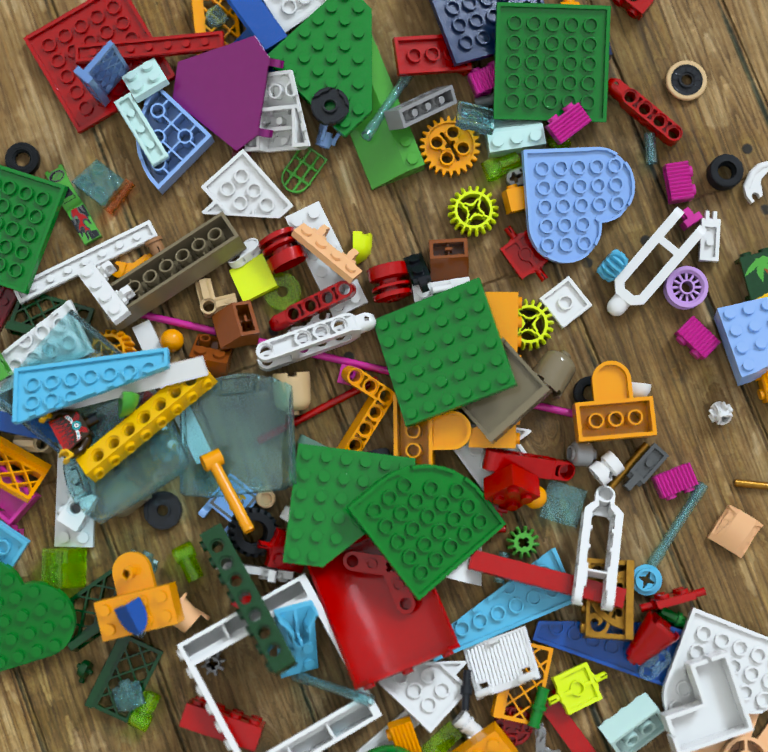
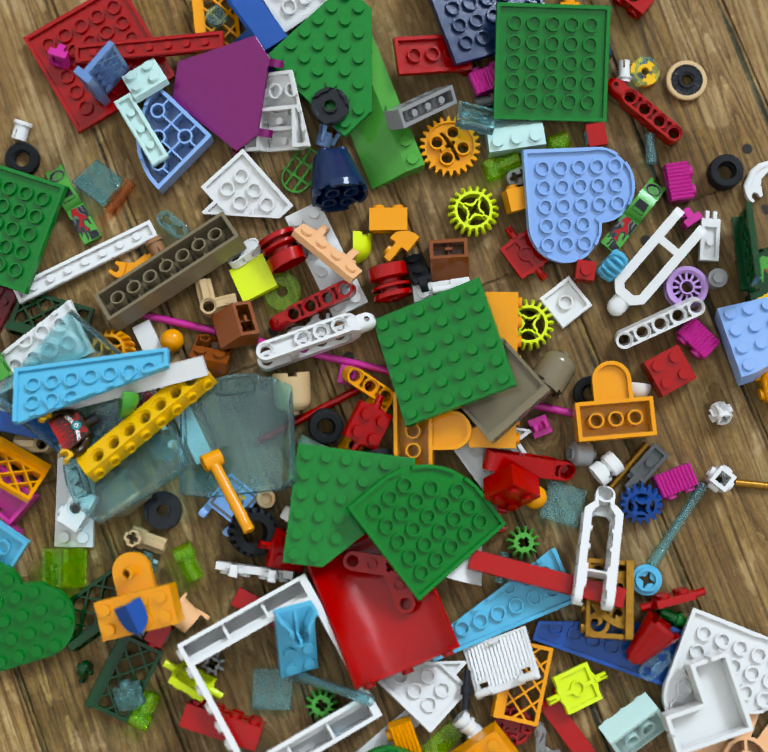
white hinge [77,260,136,326] -> none
dark green brick [199,523,298,677] -> none
clear light blue piece [361,76,414,141] -> none
green pin [528,686,550,729] -> none
dark pink brick [545,102,592,145] -> none
light nougat slope [707,505,763,558] -> none
none -> white bush [11,119,33,142]
none -> dark pink tile [47,43,70,70]
none -> tan piece [123,525,168,555]
none -> red brick [144,625,175,649]
none -> clear light blue beam [156,210,189,240]
none -> neon yellow plate [162,659,224,703]
none -> clear light blue plate [252,668,293,710]
none -> bright green gear [305,687,339,721]
none -> black tyre [308,408,343,444]
none -> dark blue cone [310,146,368,212]
none -> red plate [342,394,393,451]
none -> light orange brick [369,205,407,234]
none -> light orange brick [383,230,420,263]
none -> dark pink tile [527,414,553,439]
none -> red brick [572,259,597,284]
none -> red brick [583,122,608,148]
none -> piece [600,177,667,252]
none -> white beam [614,297,705,349]
none -> white pin [617,59,632,85]
none -> blue gear [619,483,663,524]
none -> clear light blue piece [630,56,660,88]
none -> red brick [640,344,697,398]
none -> white brick [704,465,737,493]
none -> light grey brick [705,268,728,291]
none -> dark green fence [731,202,762,292]

